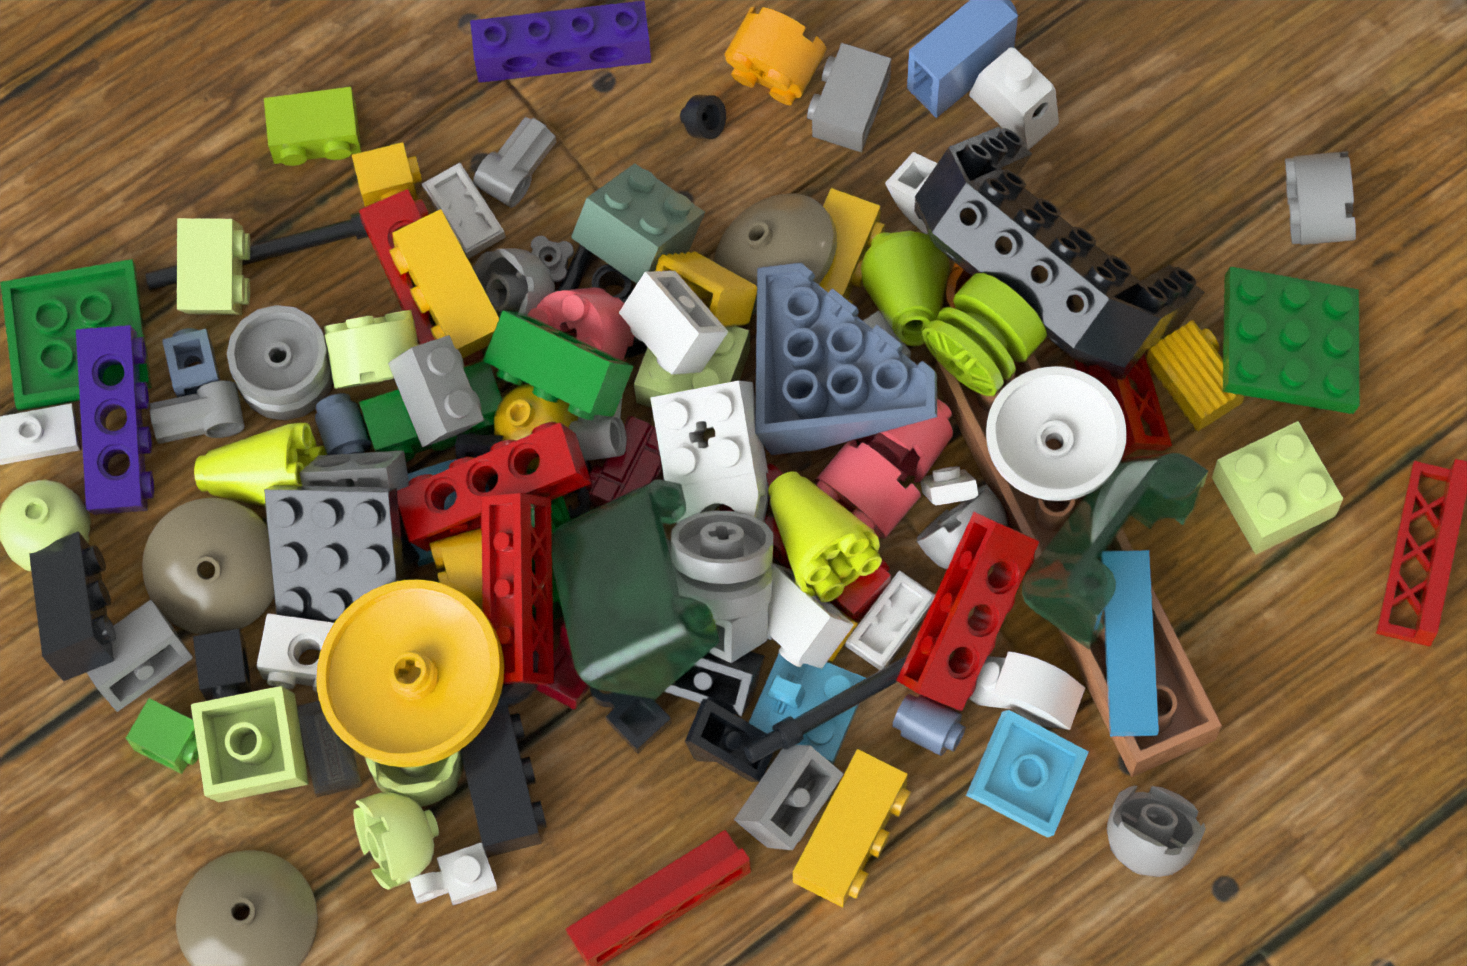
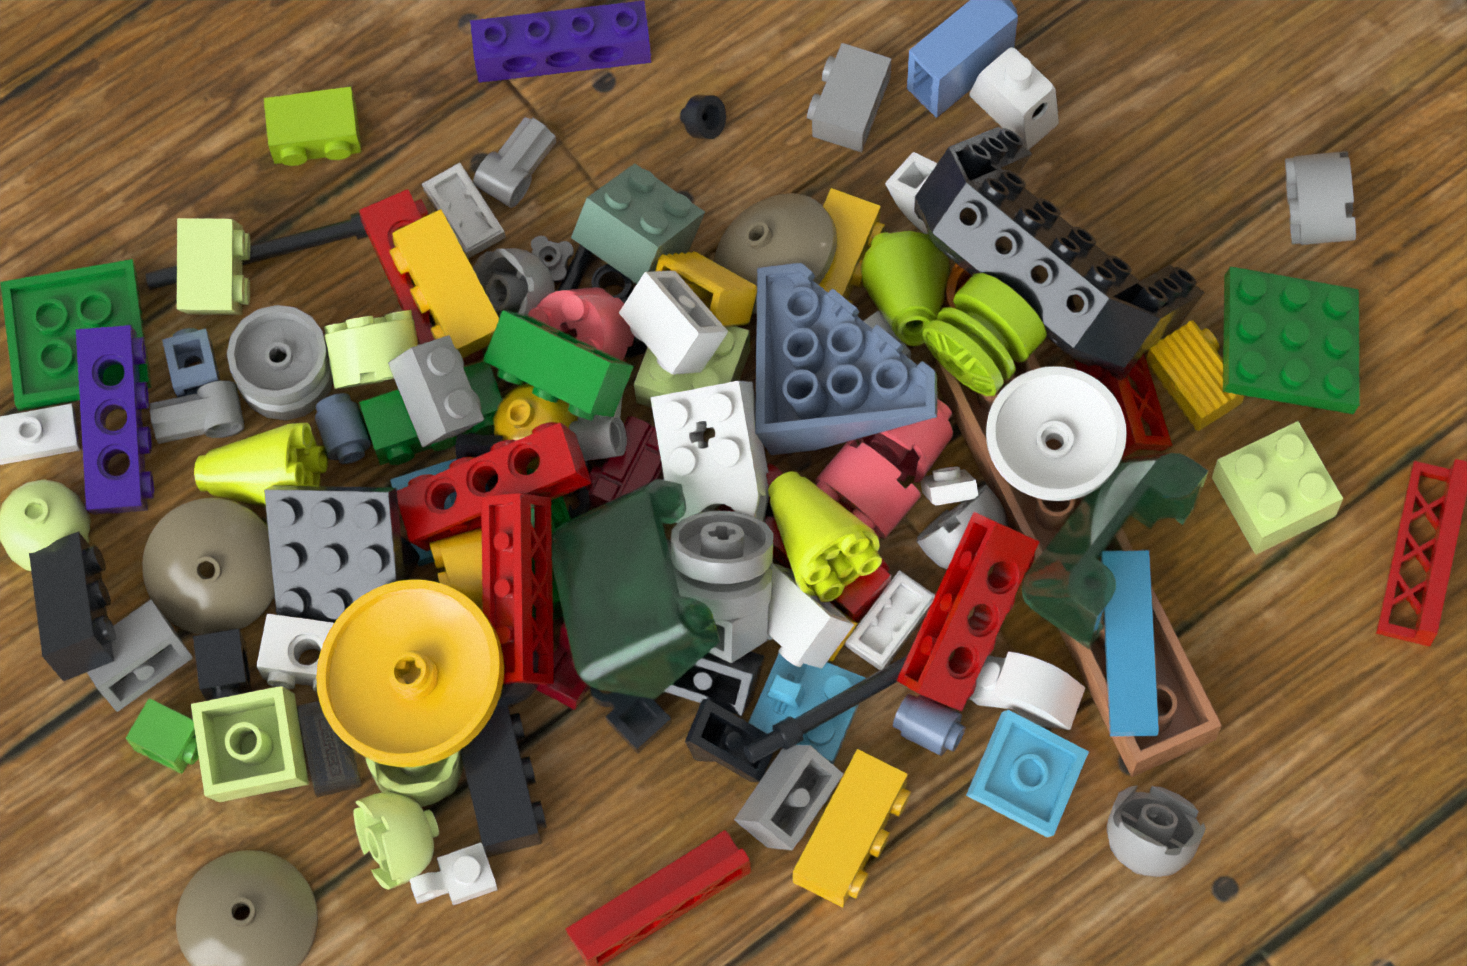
light grey brick [300,451,409,507] -> none
yellow brick [352,142,422,207] -> none
light orange brick [724,7,827,106] -> none

